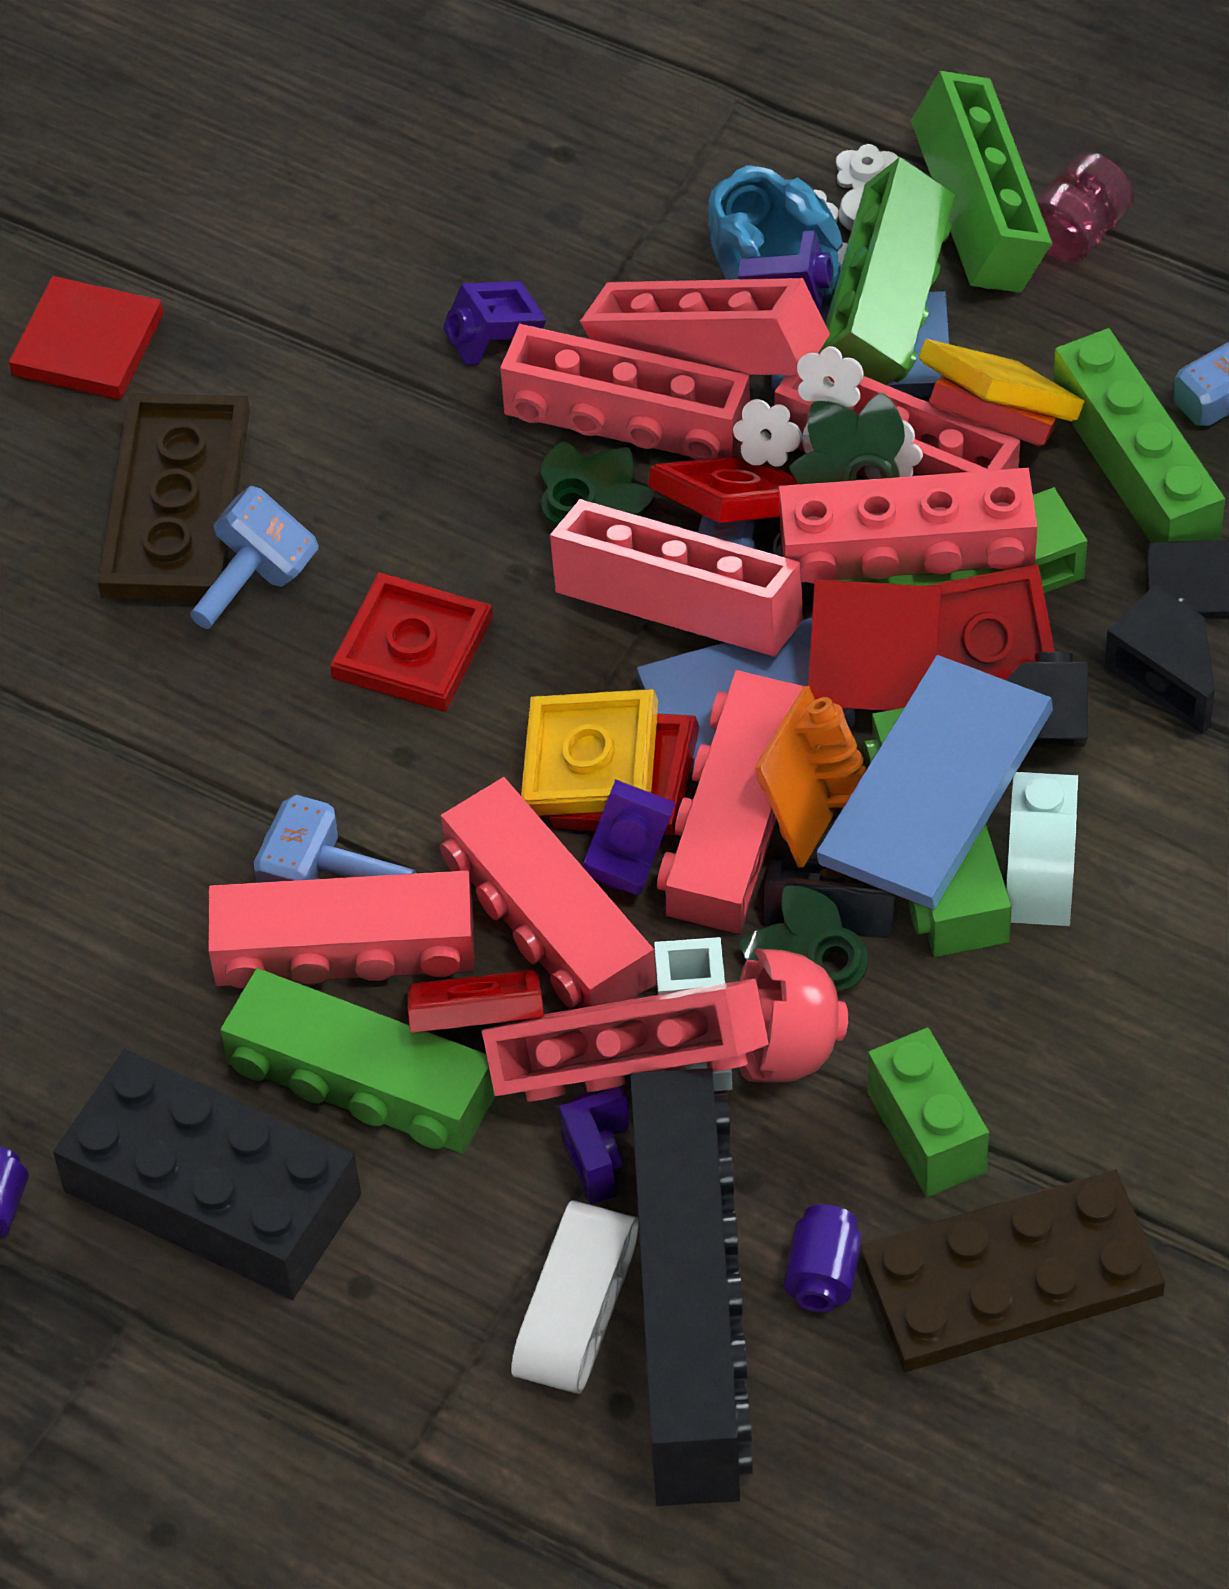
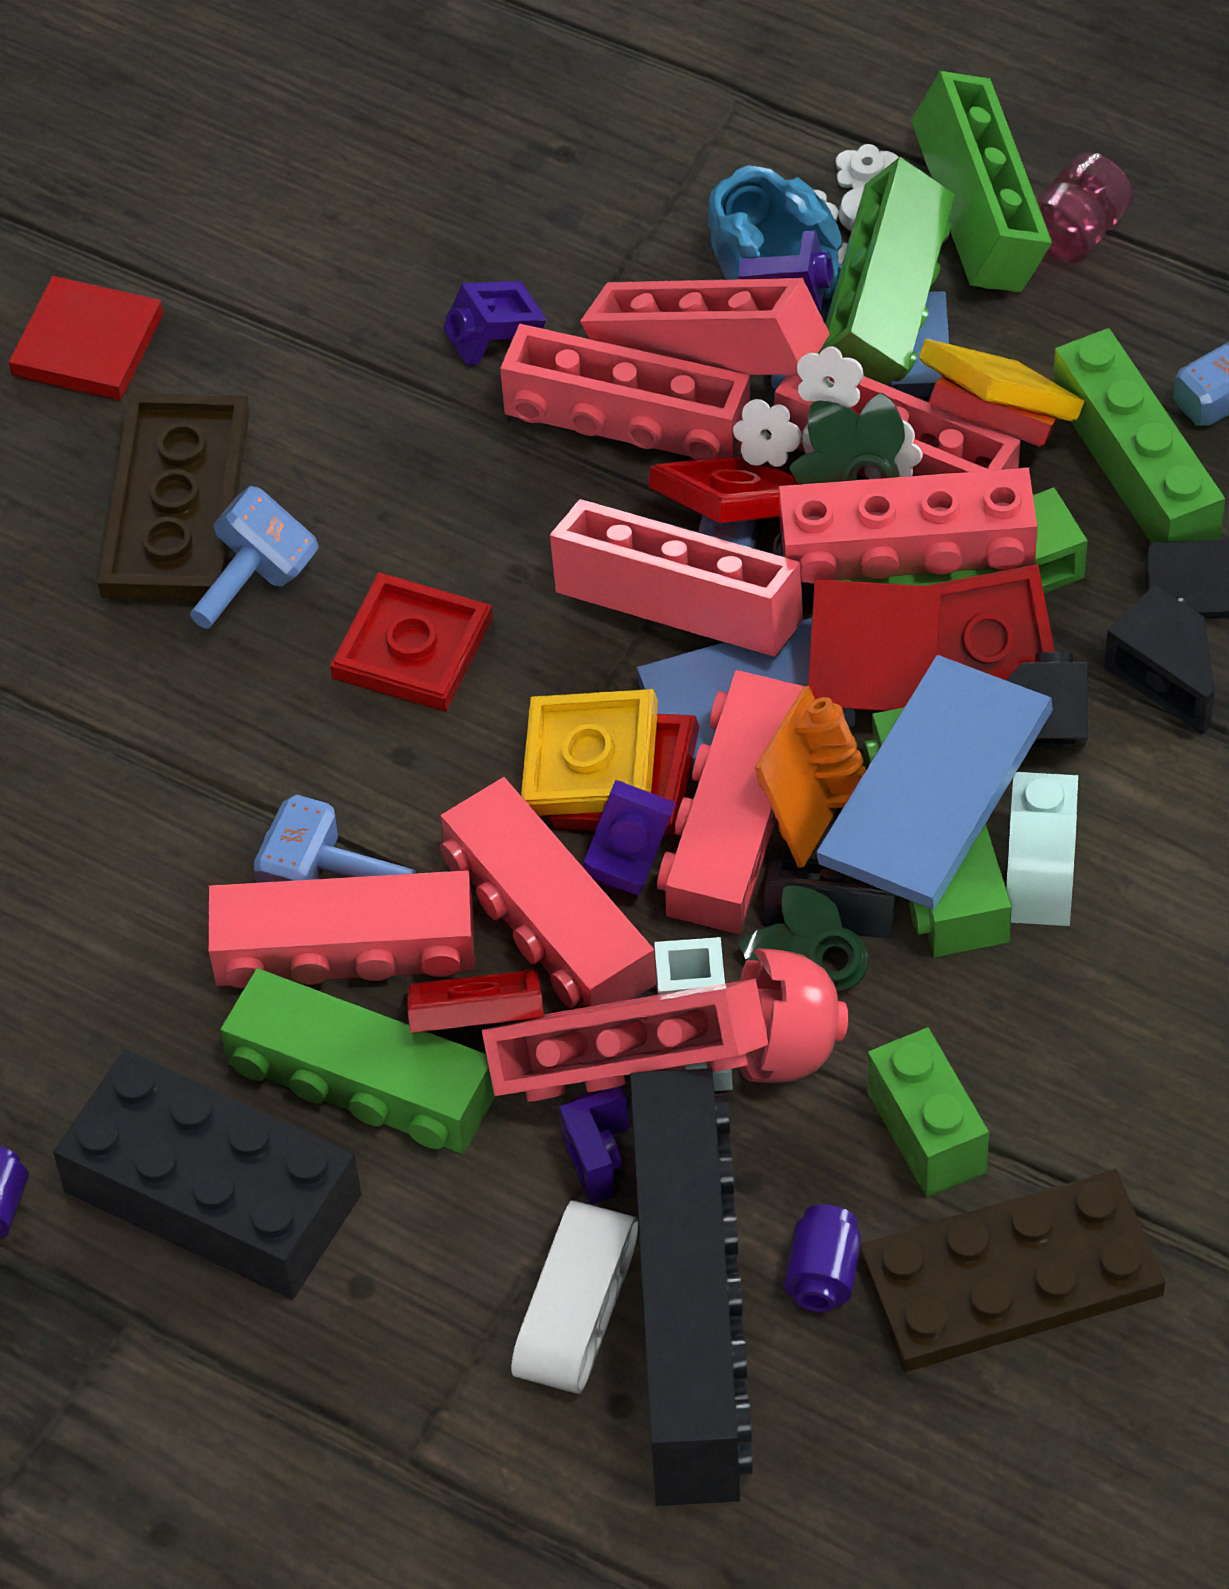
dark green plate [540,441,655,528] -> none

